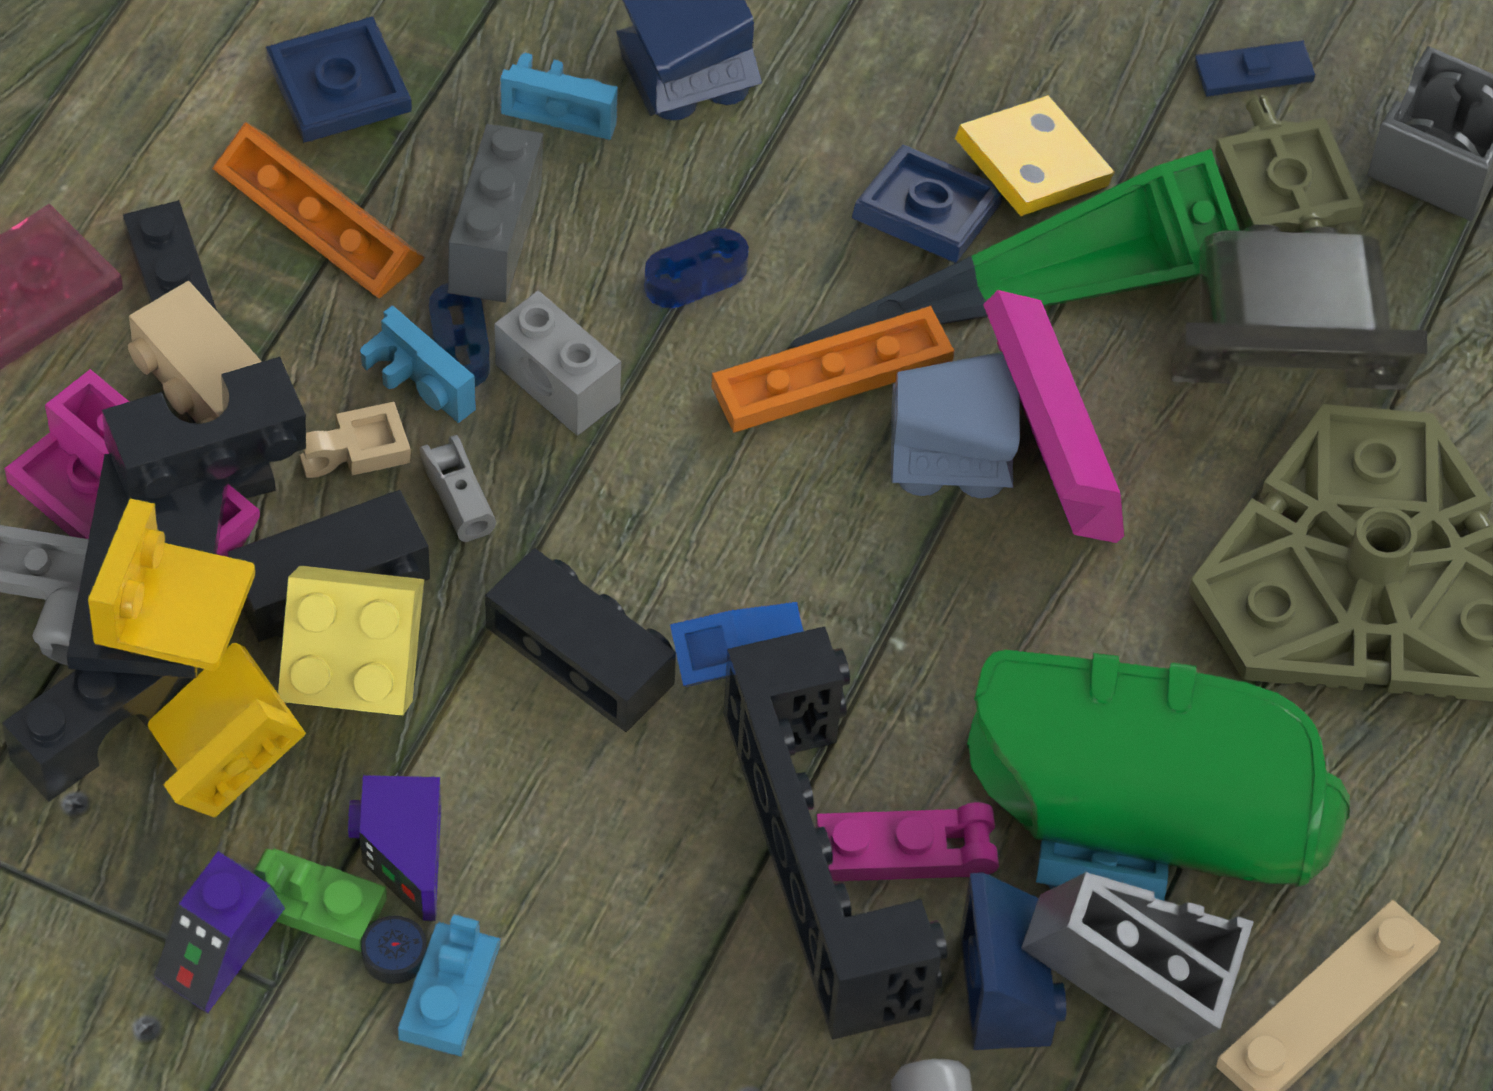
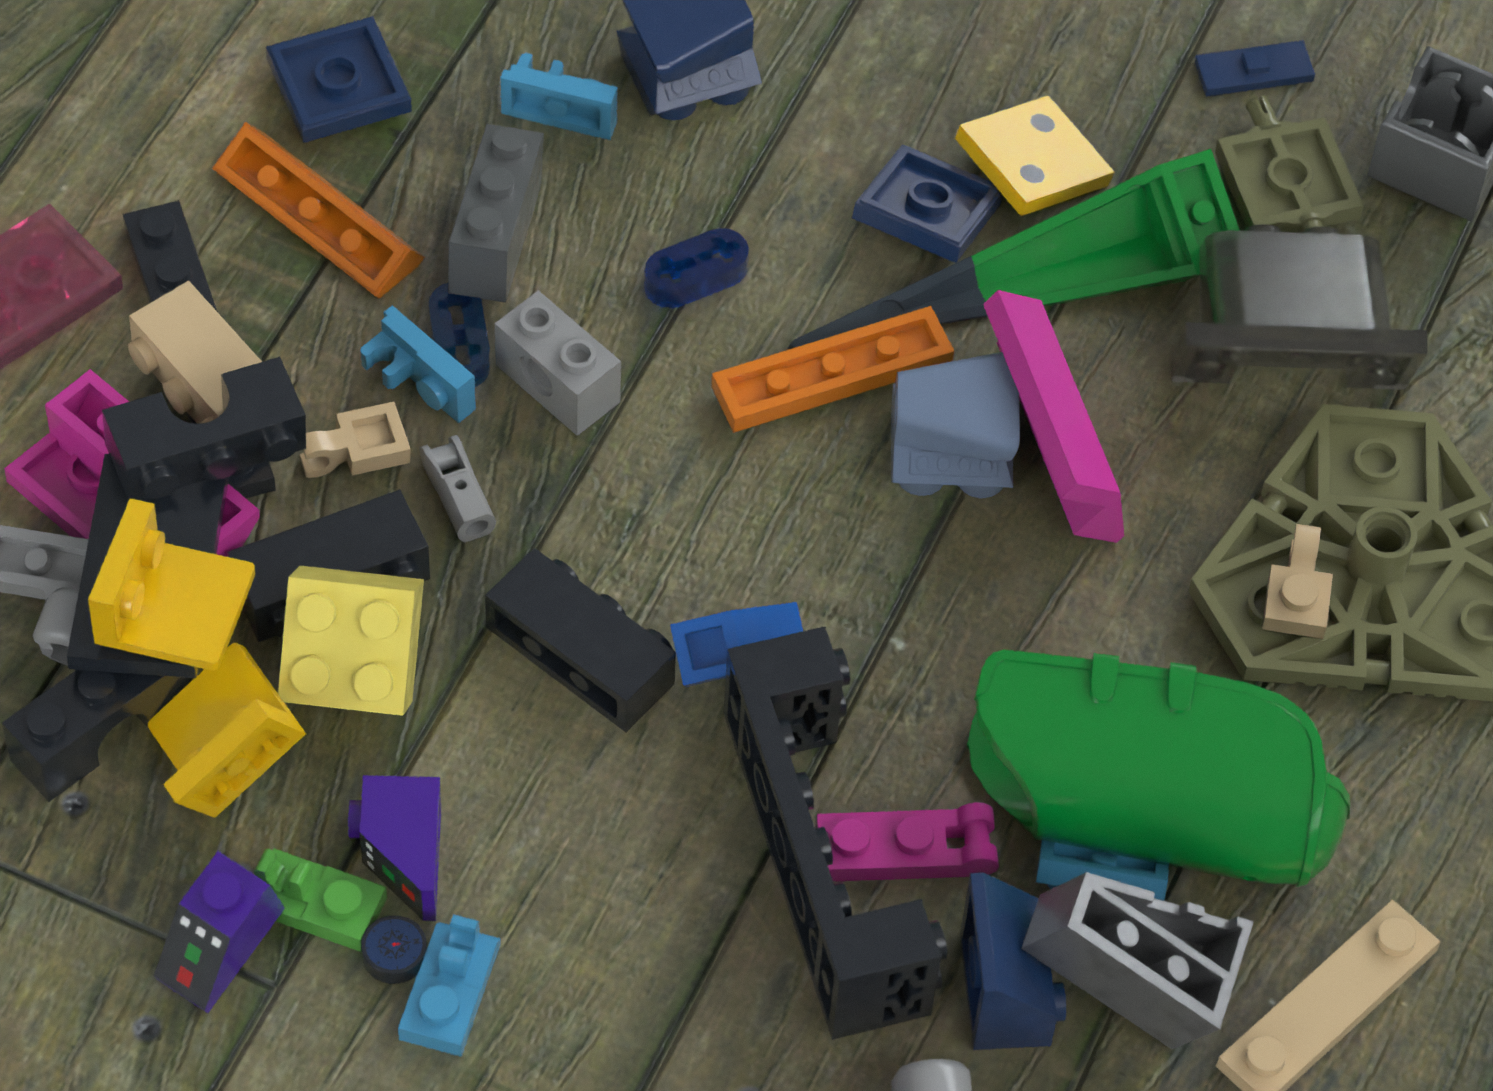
none -> tan plate [1262,524,1333,639]

